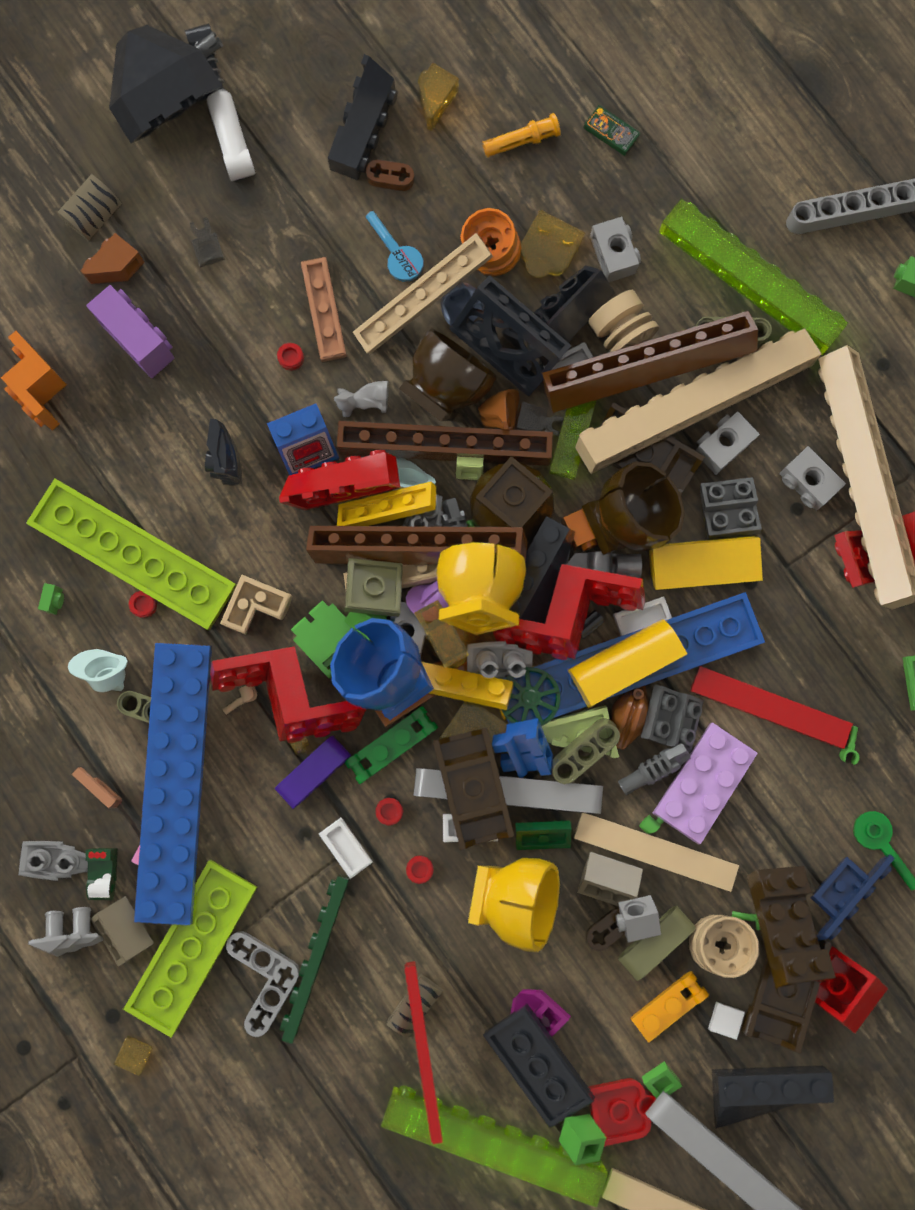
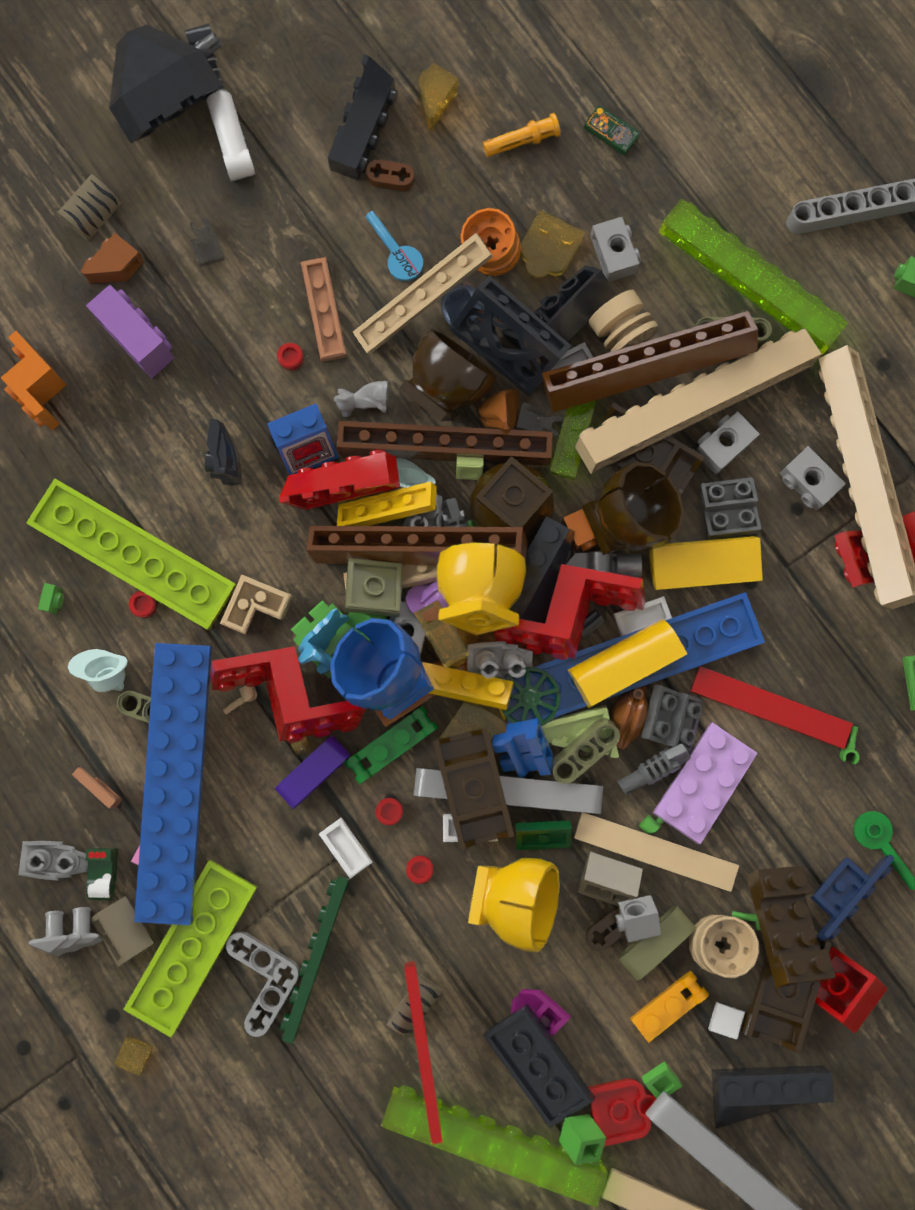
none -> dark azure hair [298,608,349,675]

